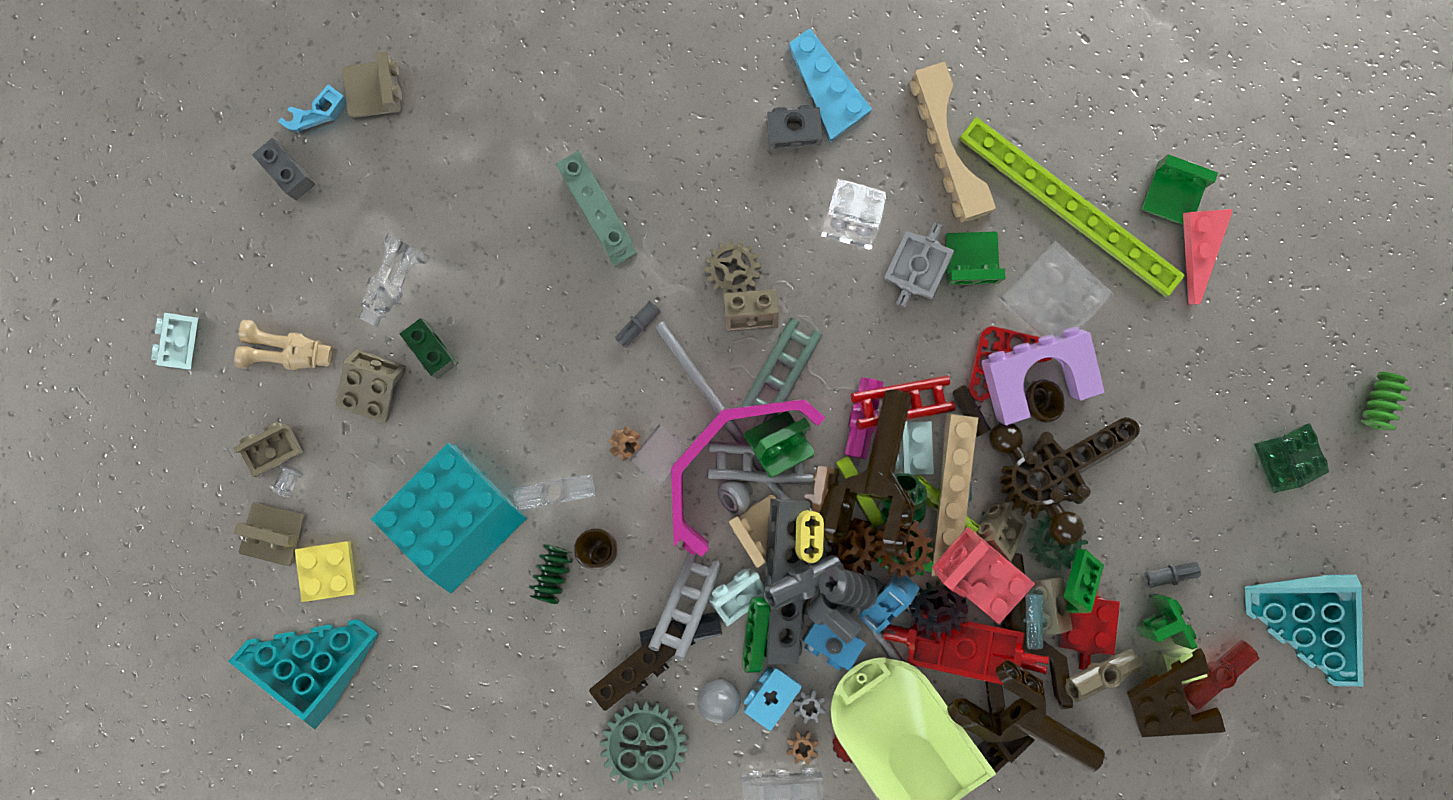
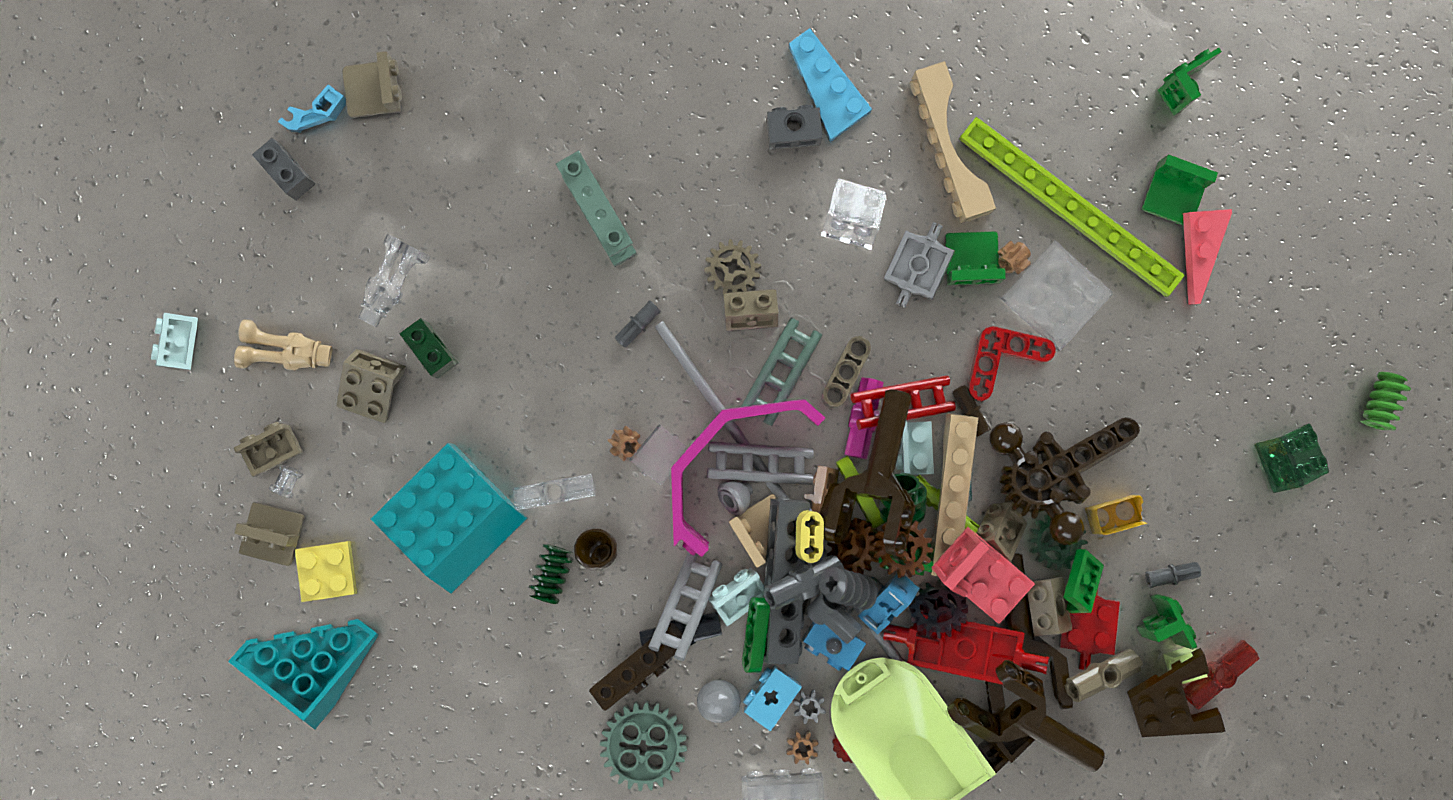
green bracket [744,411,815,478] -> none
lavender arch [981,327,1105,425] -> none
clear light blue axle [1023,594,1046,649] -> none
dark brown piece [1025,379,1065,423] -> none
teal slope [1245,575,1364,687] -> none
none -> dark tan beam [821,336,871,408]
none -> medium nougat gear [998,241,1031,275]
none -> yellow piece [1085,495,1148,535]
none -> green bracket [1158,48,1222,116]

